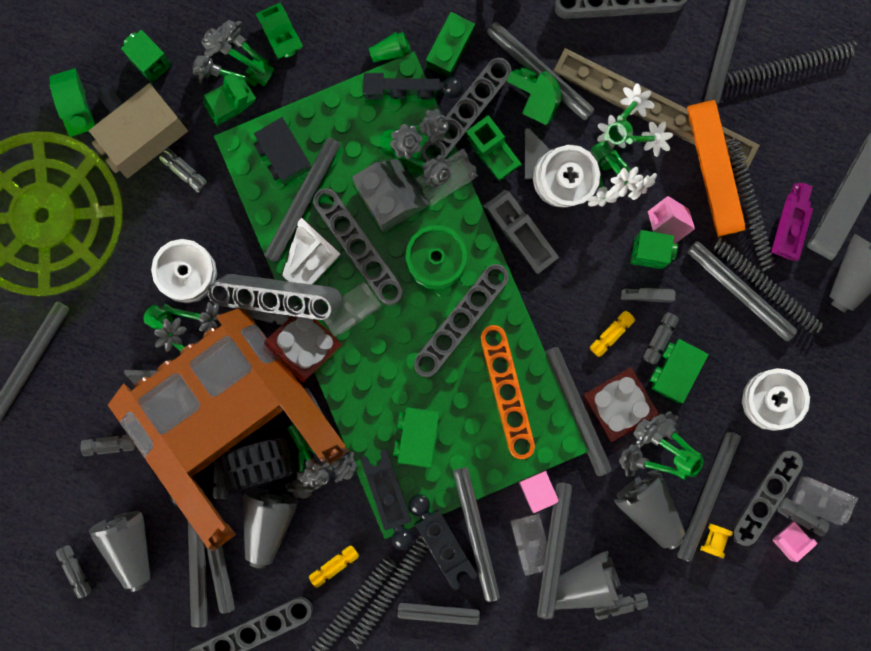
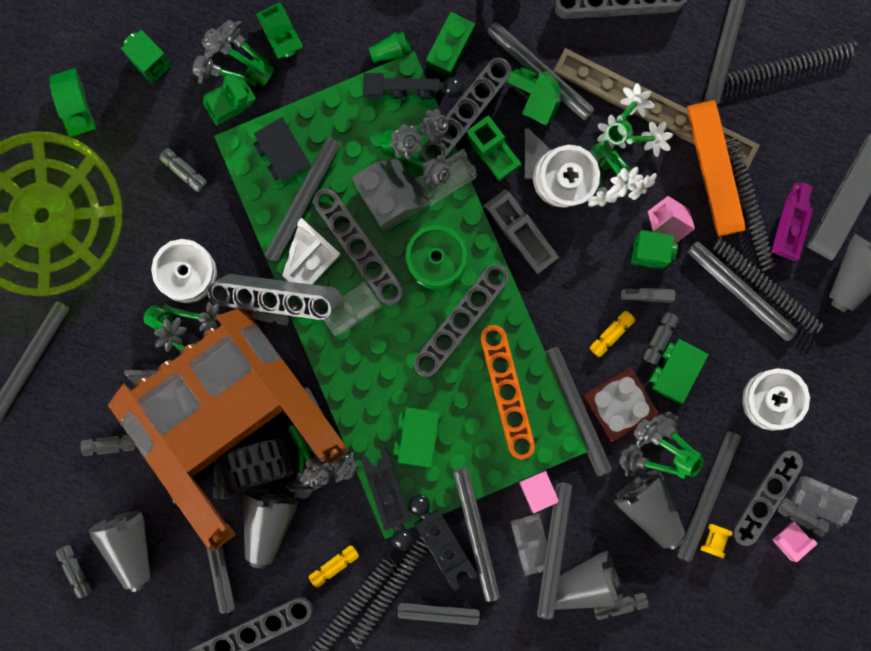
dark tan piece [89,83,188,179] -> none
dark grey axle [188,489,208,628] -> none
light grey piece [264,316,342,383] -> none

